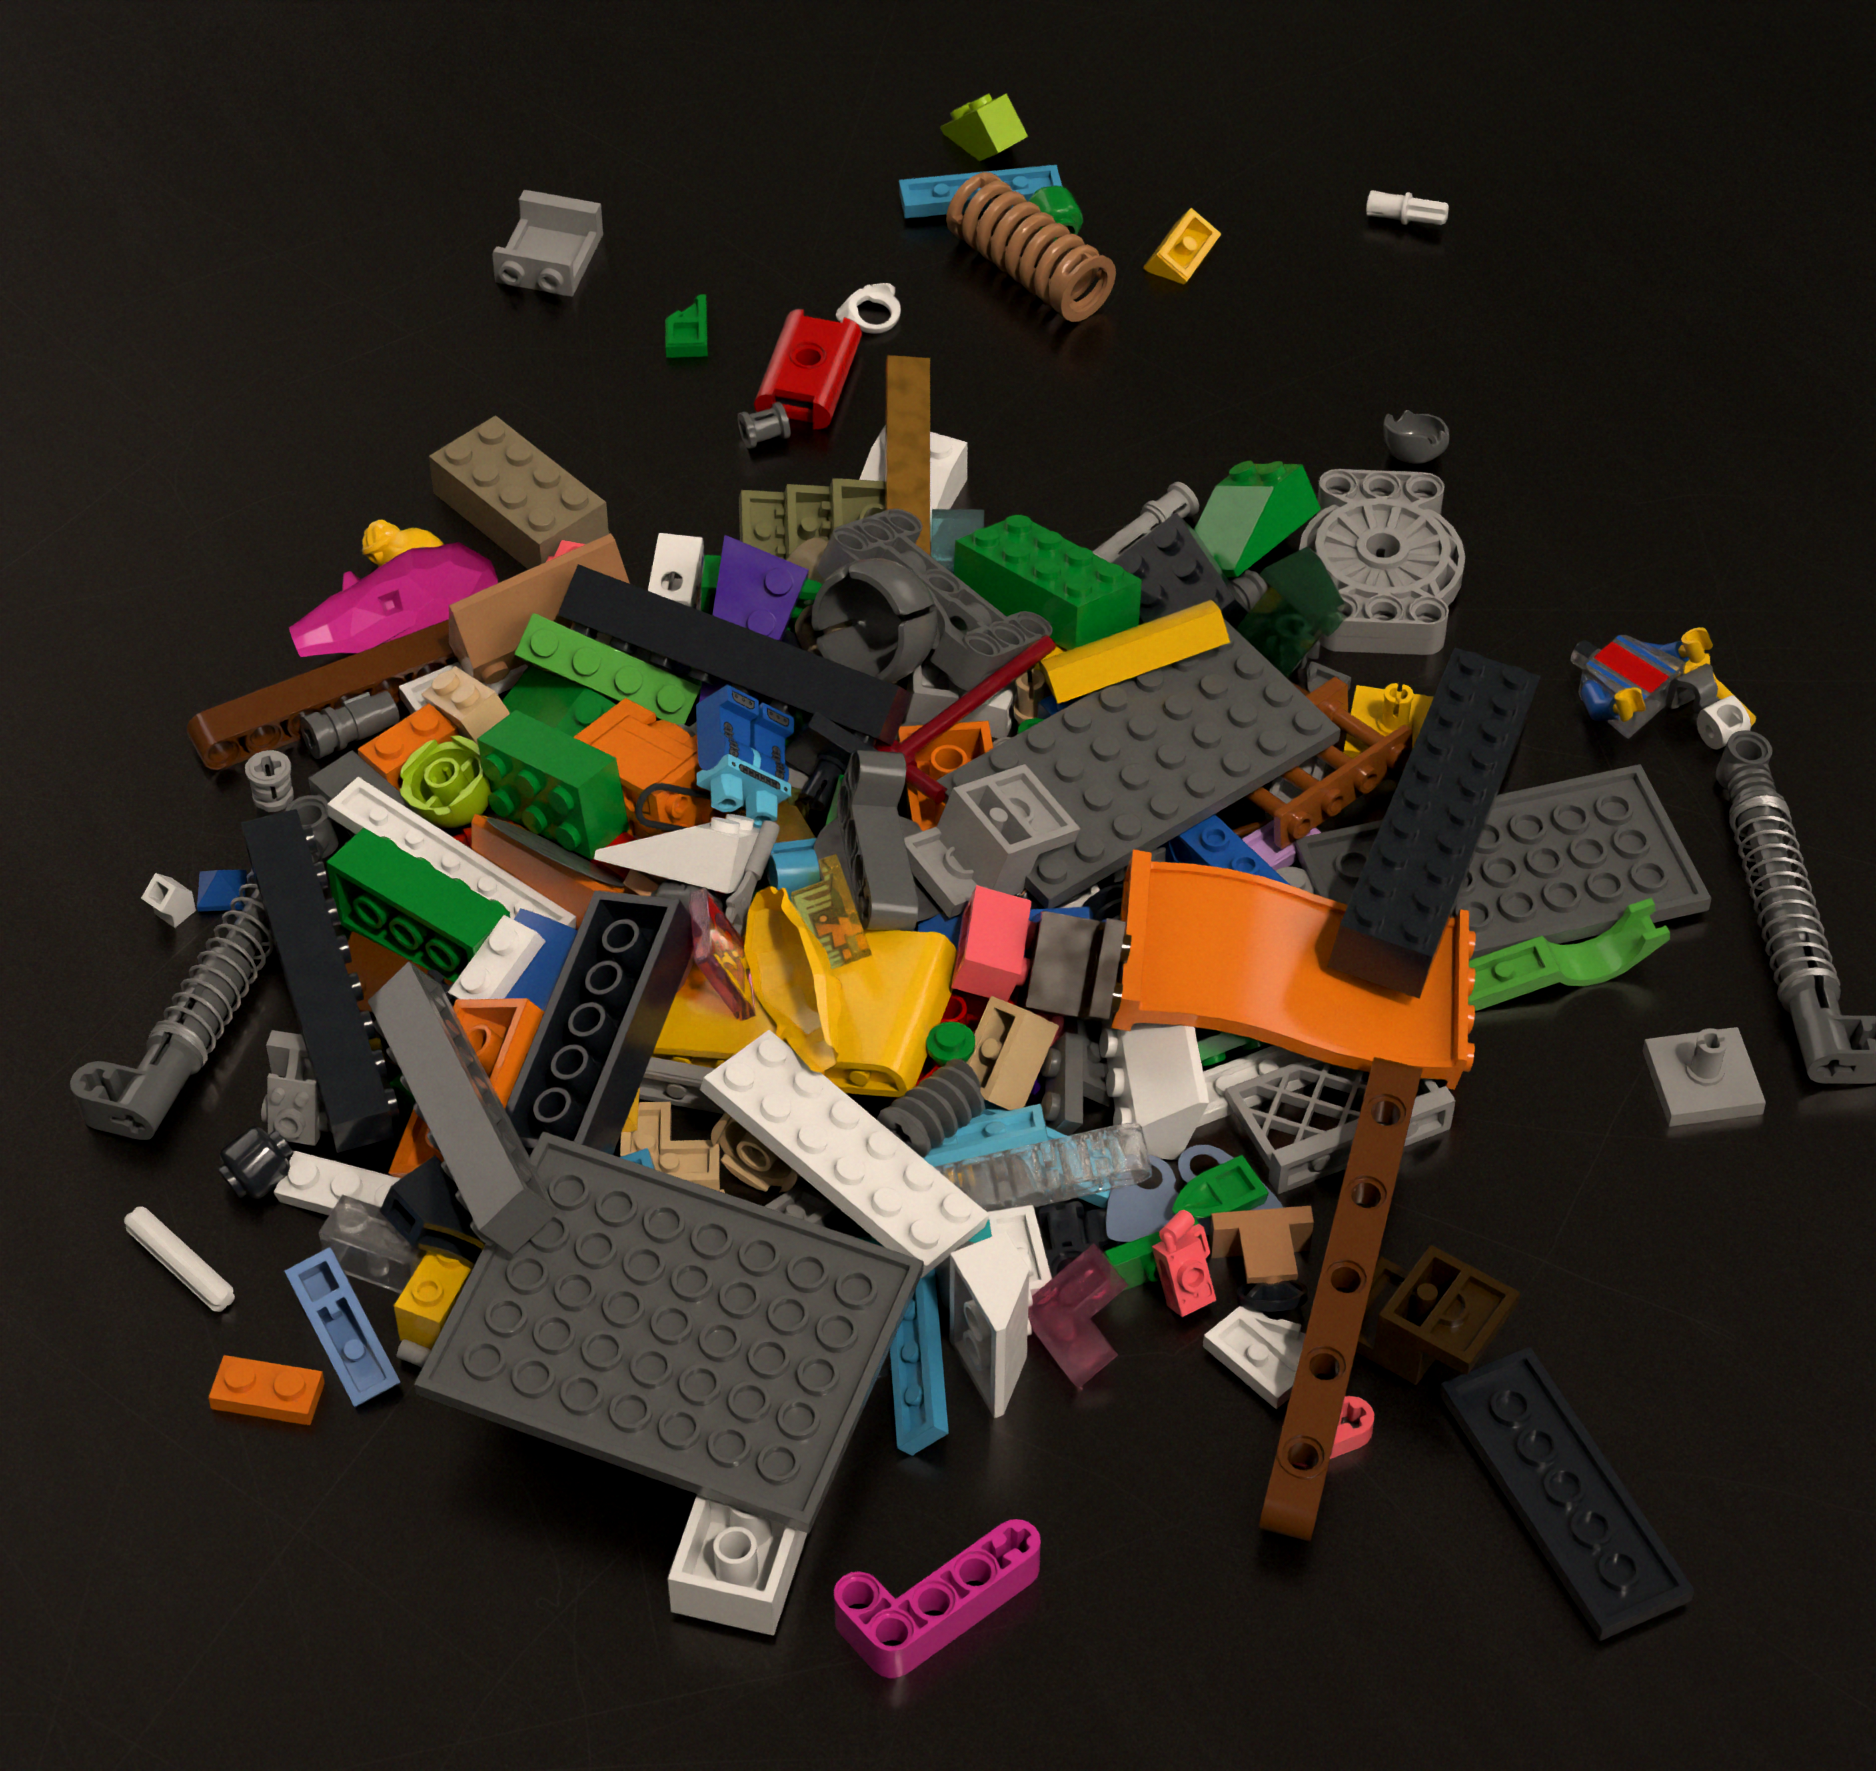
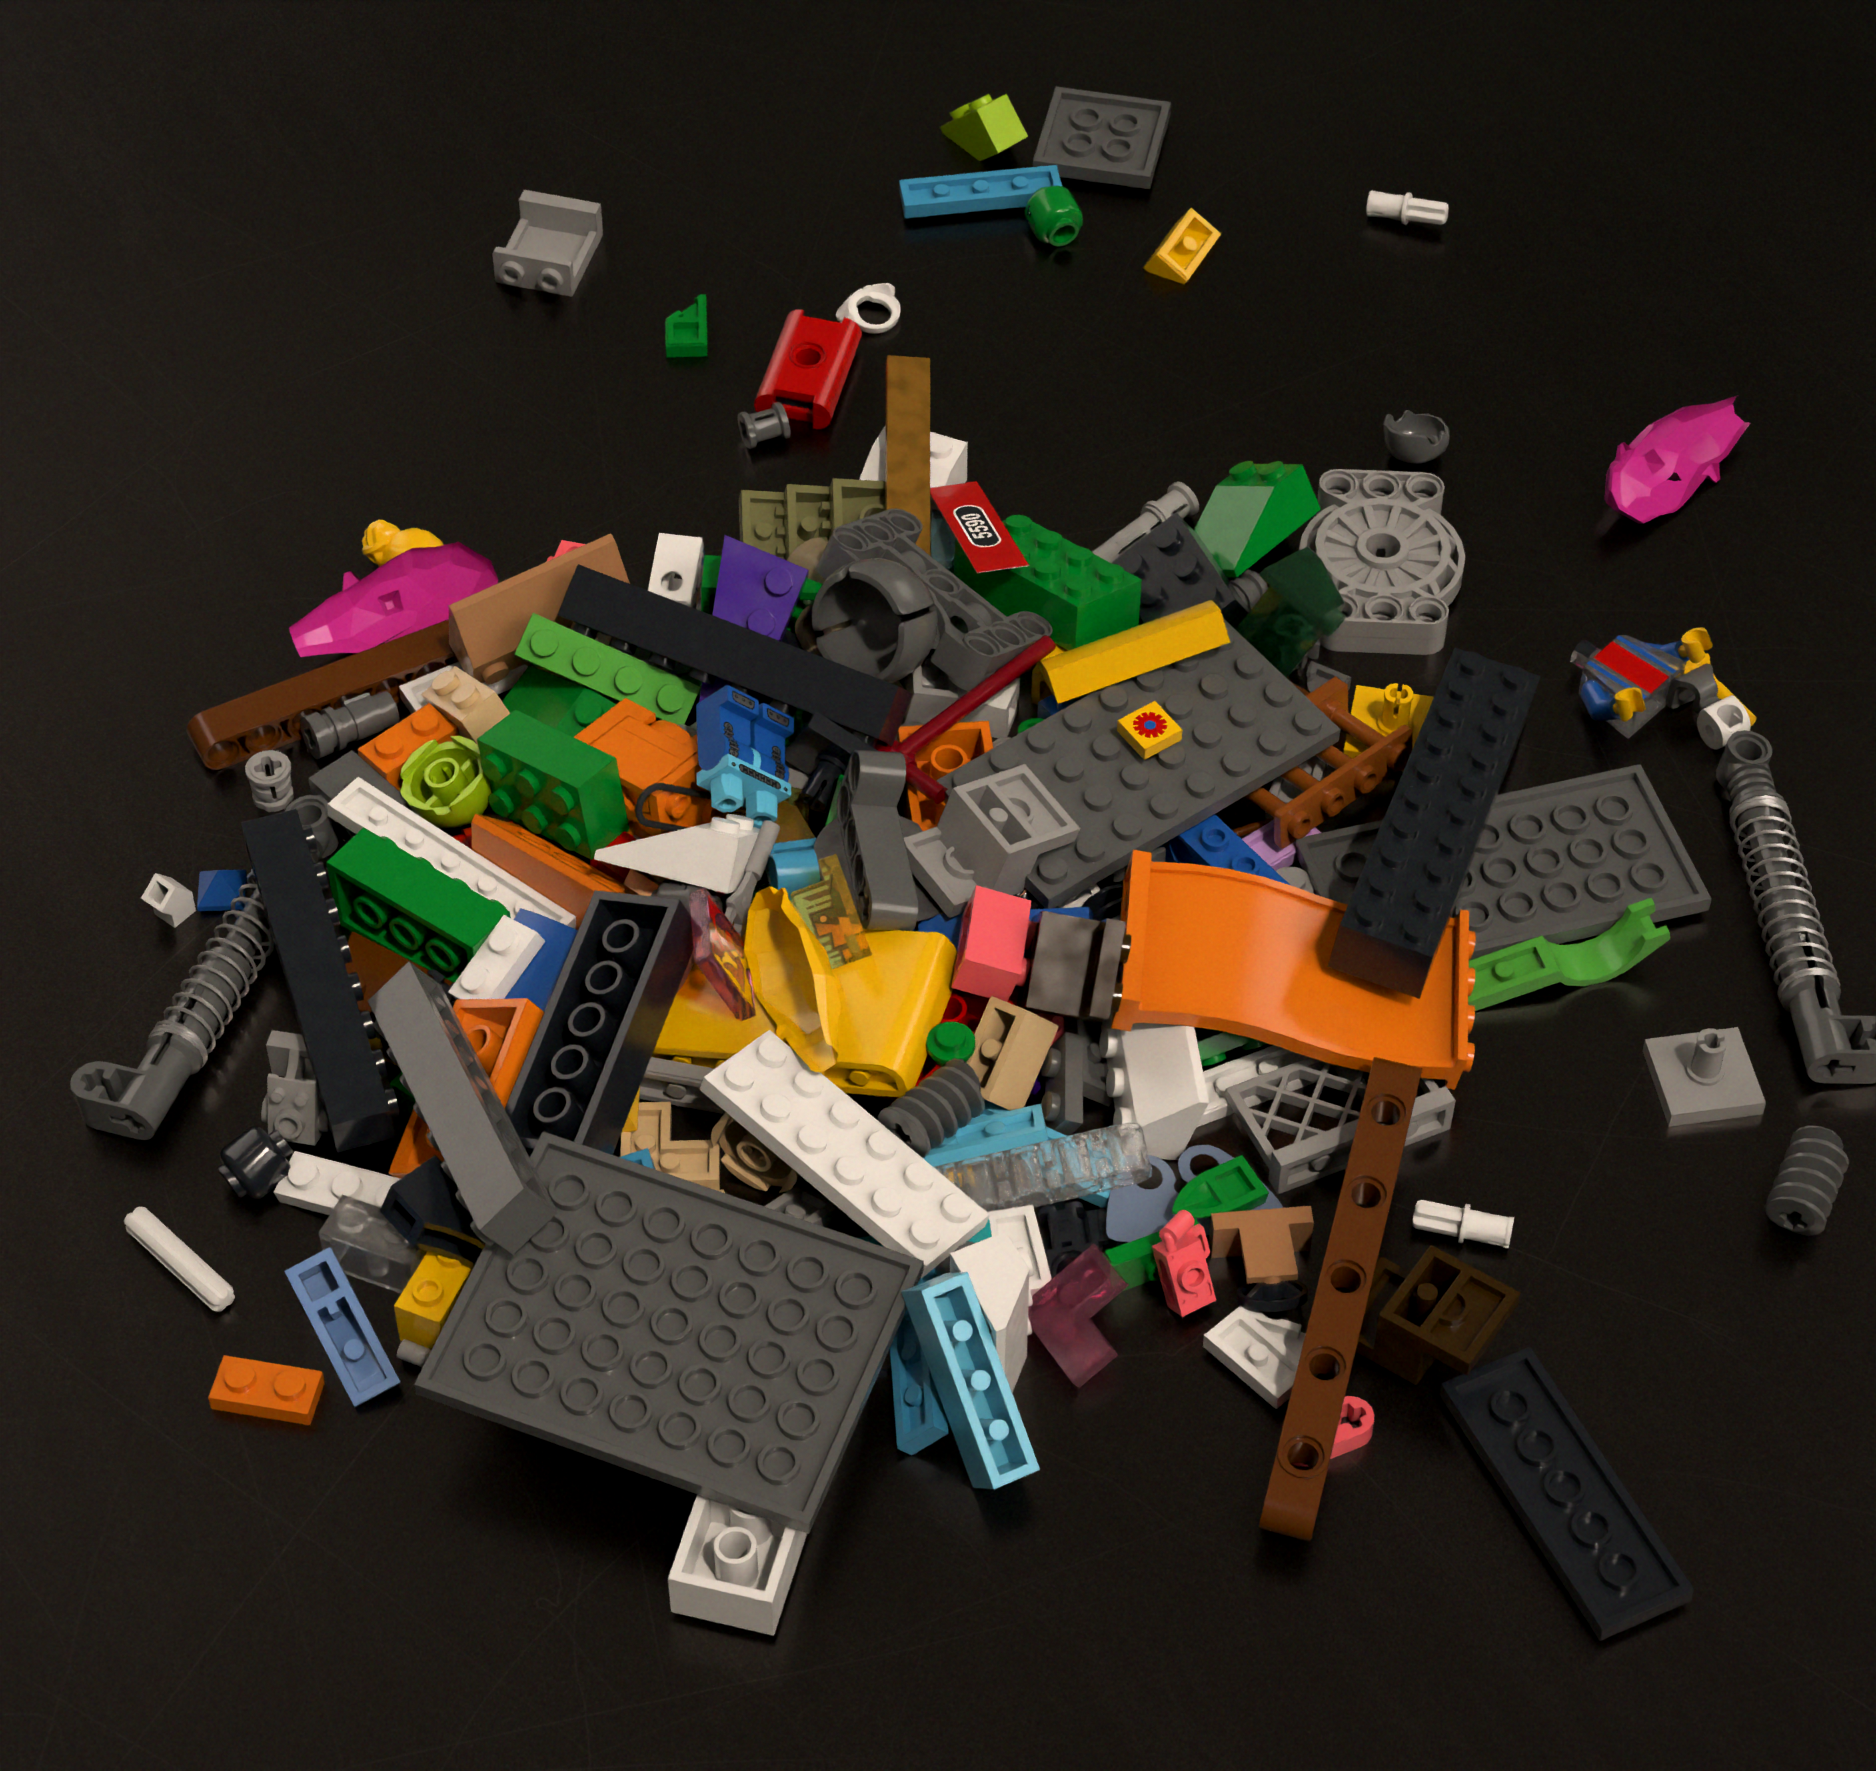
dark tan brick [429,415,609,570] -> none
flat silver sticker [487,818,624,887] -> none
dark pink beam [834,1519,1041,1678] -> none
medium nougat piece [946,172,1116,322] -> none
tan pin [1013,669,1045,727] -> none
none -> medium azure brick [901,1272,1040,1489]
none -> red sticker [930,481,1029,573]
none -> dark grey plate [1033,87,1171,189]
none -> yellow tile [1117,701,1183,760]
none -> white axle [1412,1200,1514,1249]
none -> dark pink piece [1605,395,1750,524]
none -> dark grey piece [1764,1126,1849,1236]

